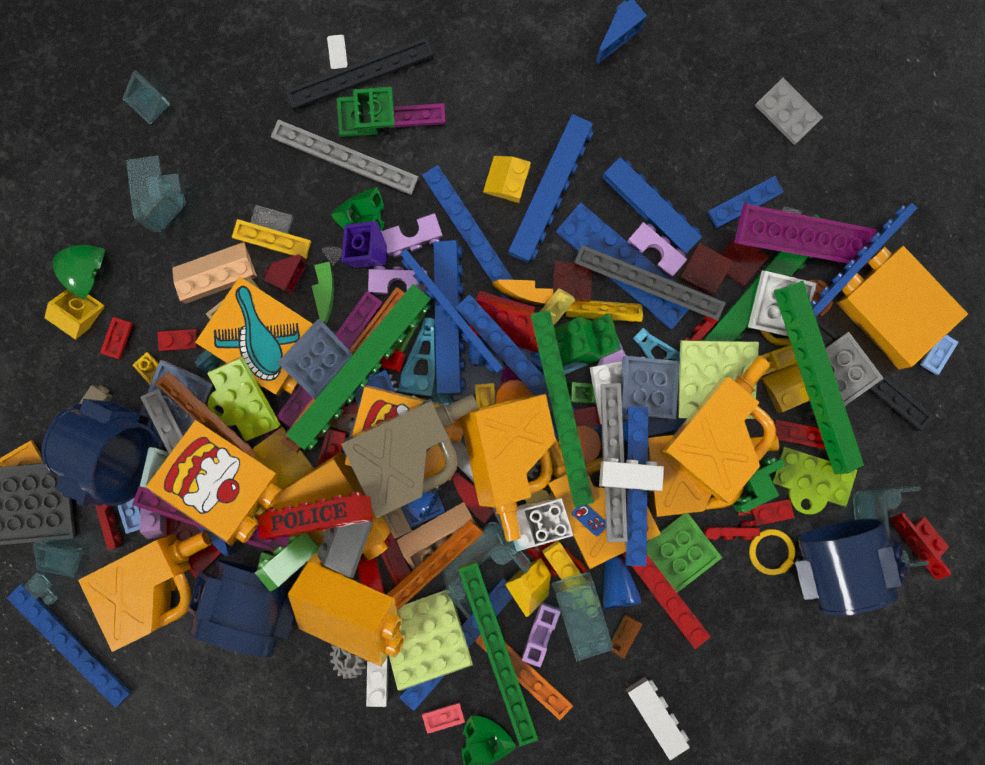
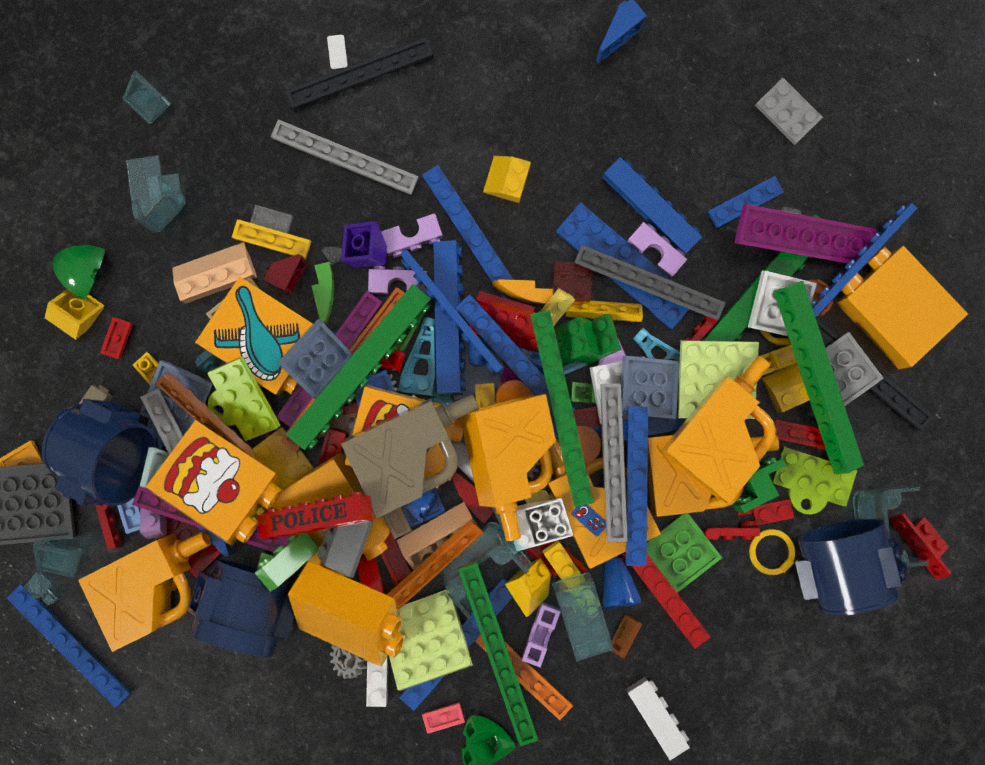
red plate [158,329,199,351] -> none
green brick [331,187,384,231] -> none
green bracket [337,87,395,137] -> none
magenta plate [389,103,446,128] -> none
blue brick [508,114,594,264] -> none
white brick [599,458,664,491] -> none
clear red plate [681,243,733,295] -> none
clear red plate [714,238,769,287] -> none
light blue plate [920,335,958,375] -> none

